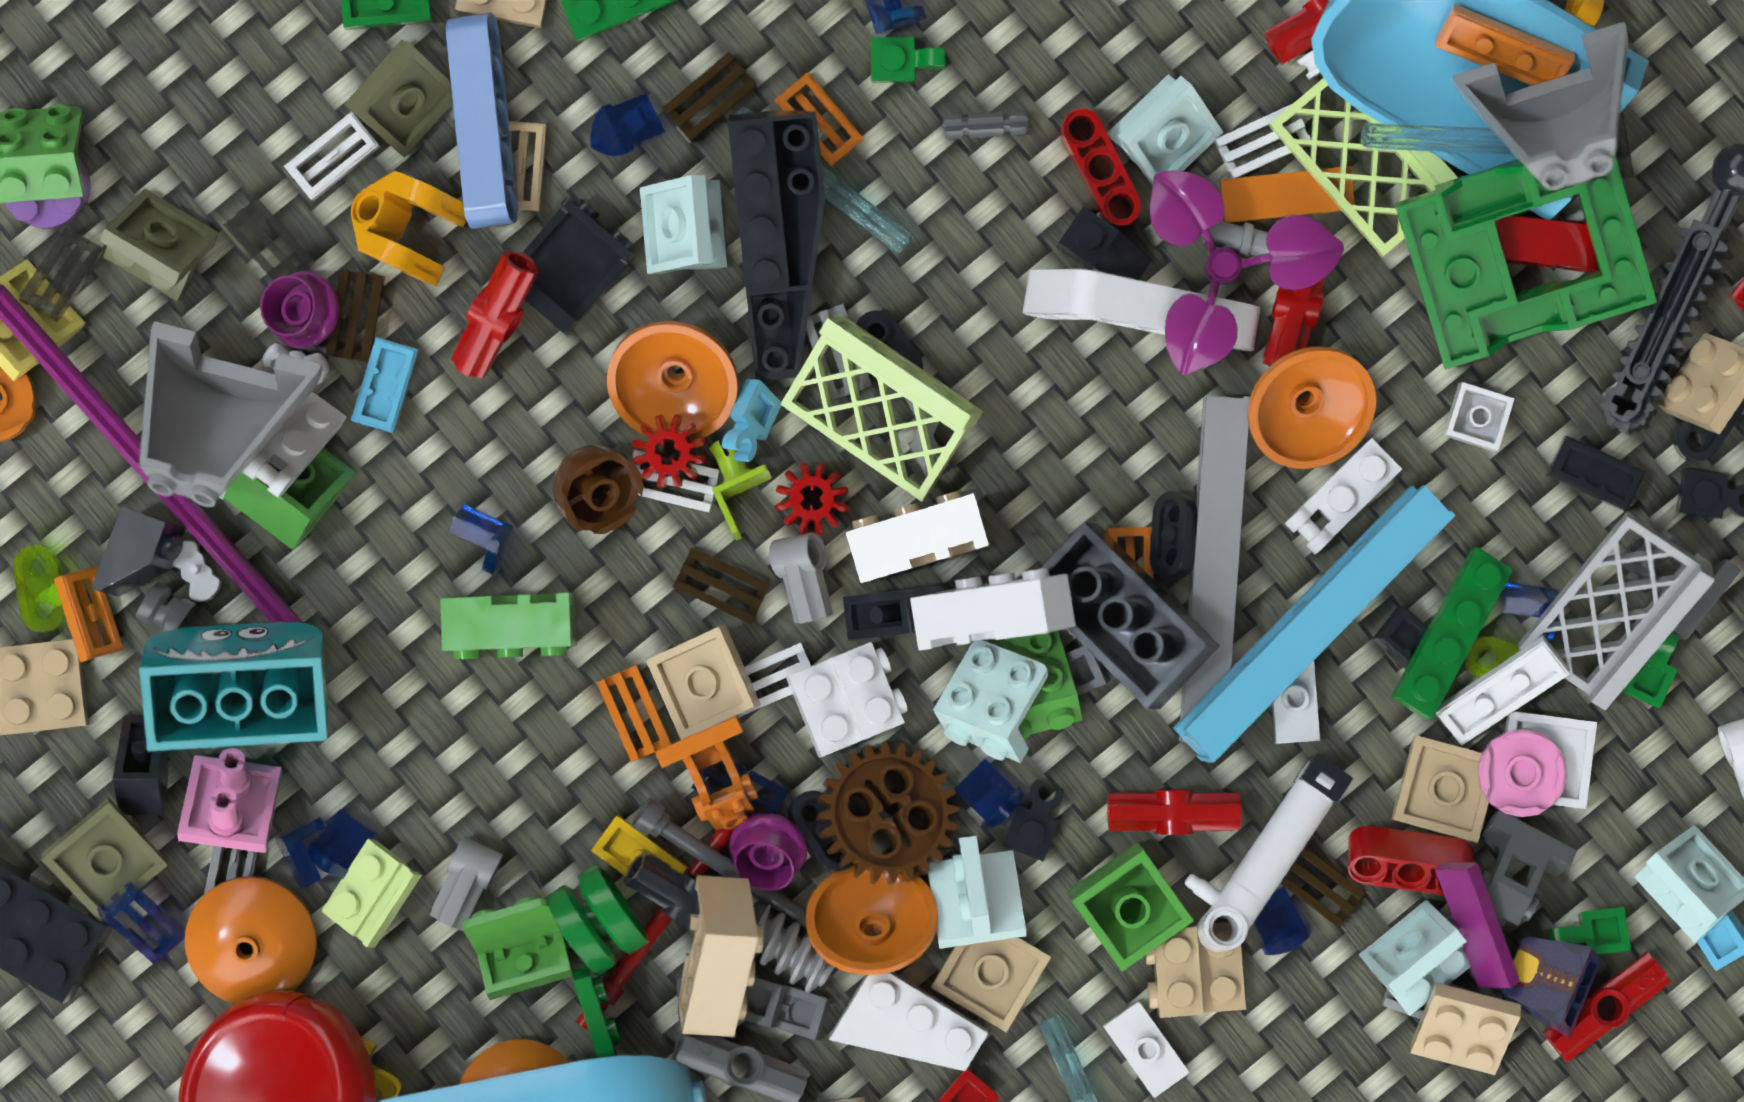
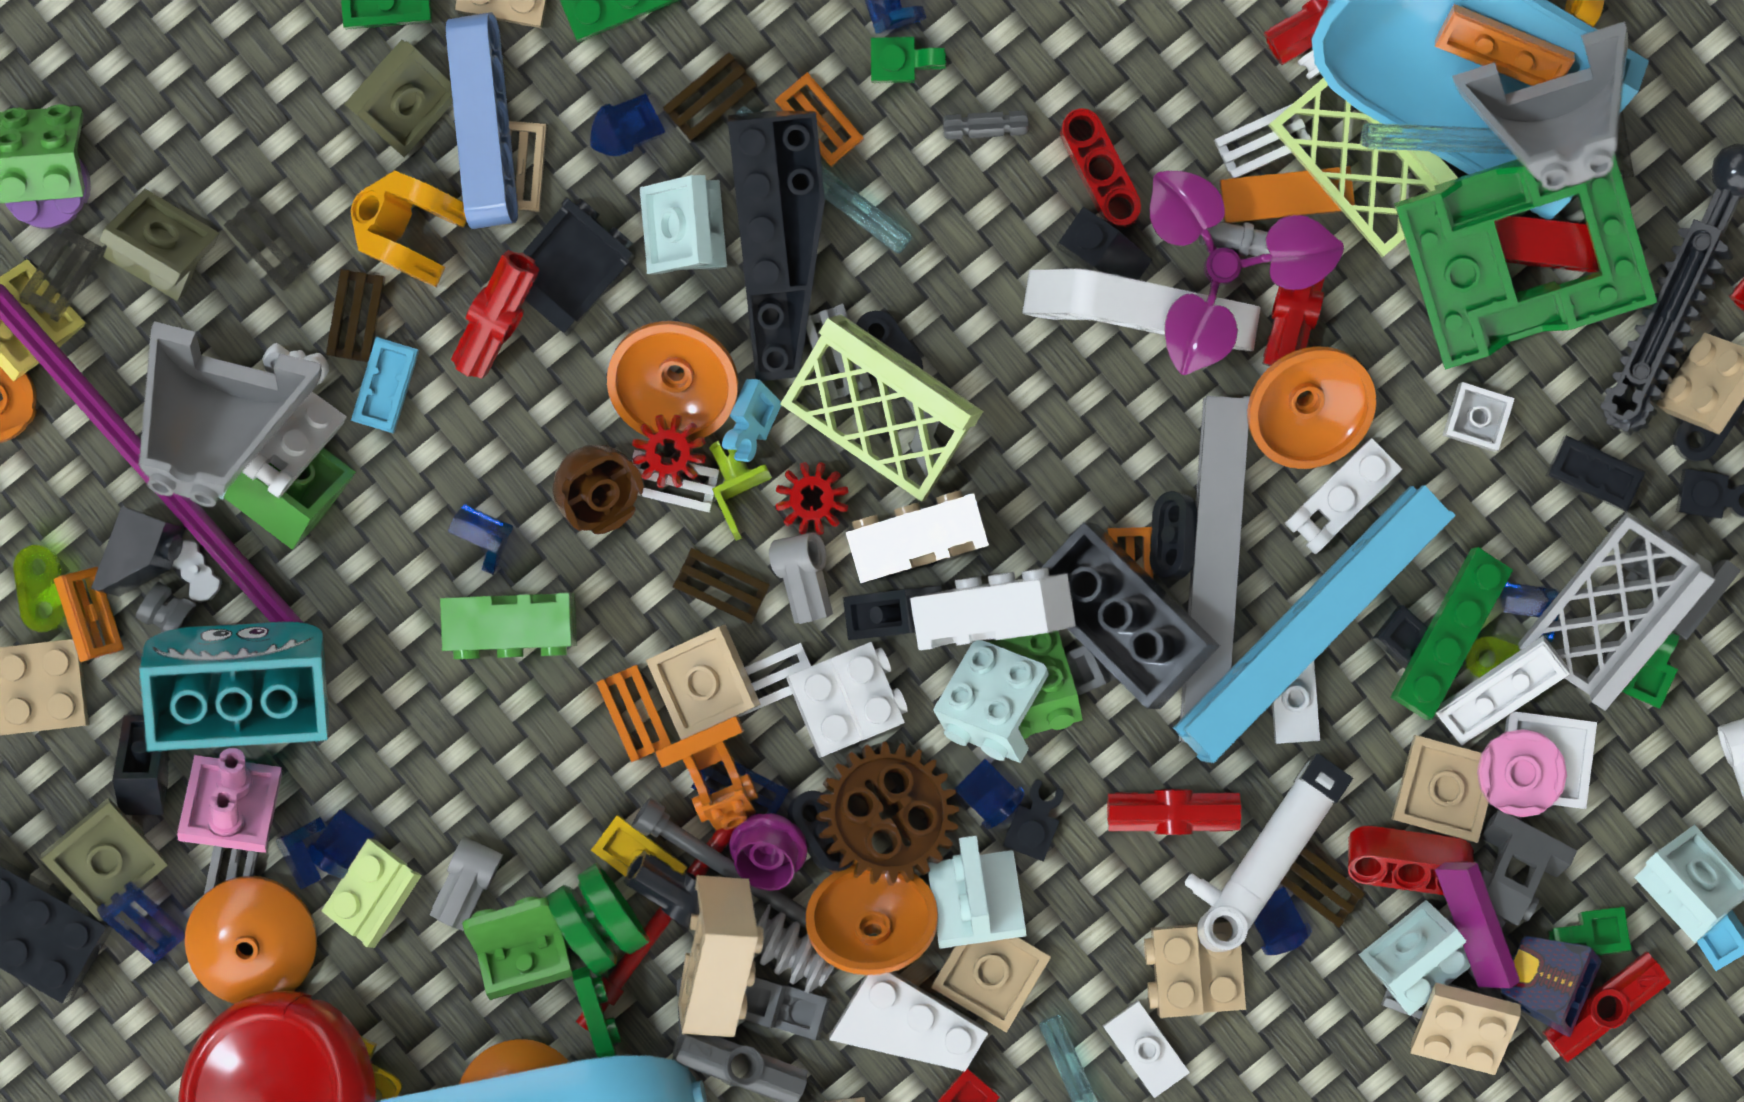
magenta piece [260,271,340,349] -> none
white tile [284,111,380,201] -> none
bright green slope [1067,842,1194,972] -> none
light aqua bracket [1107,74,1223,185] -> none

